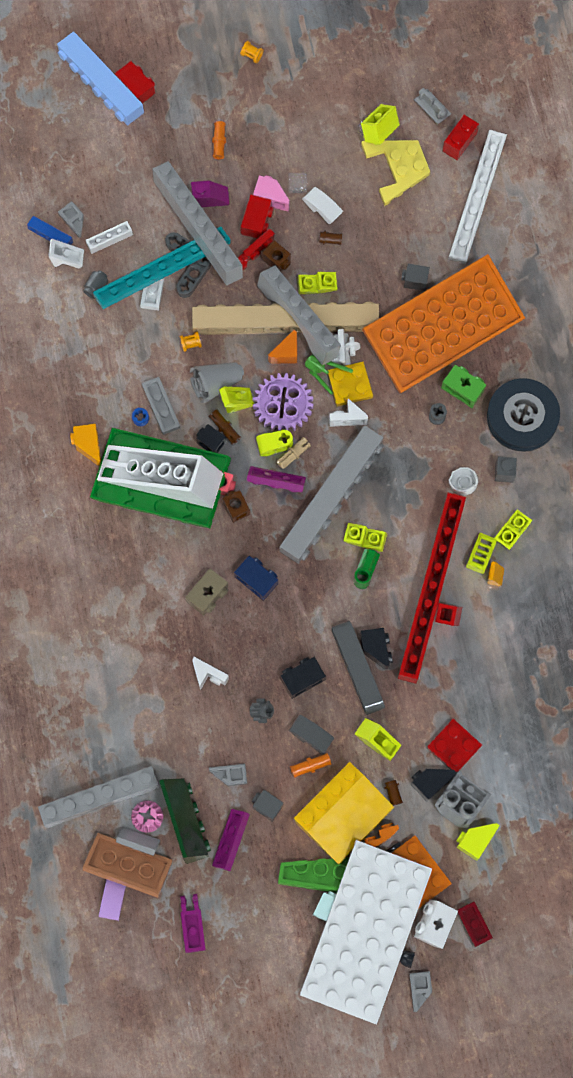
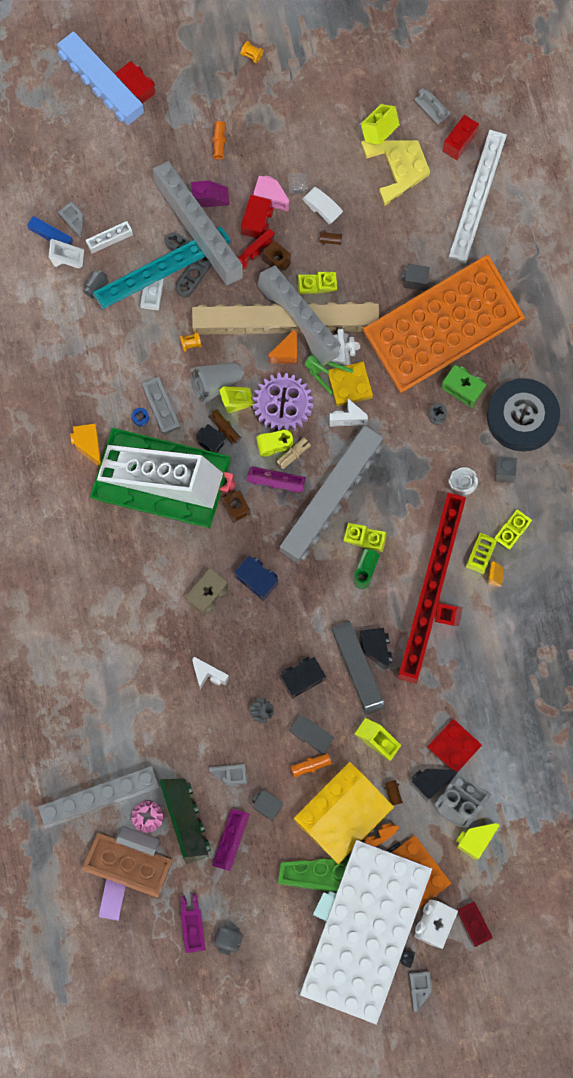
none -> dark grey head [214,924,243,956]

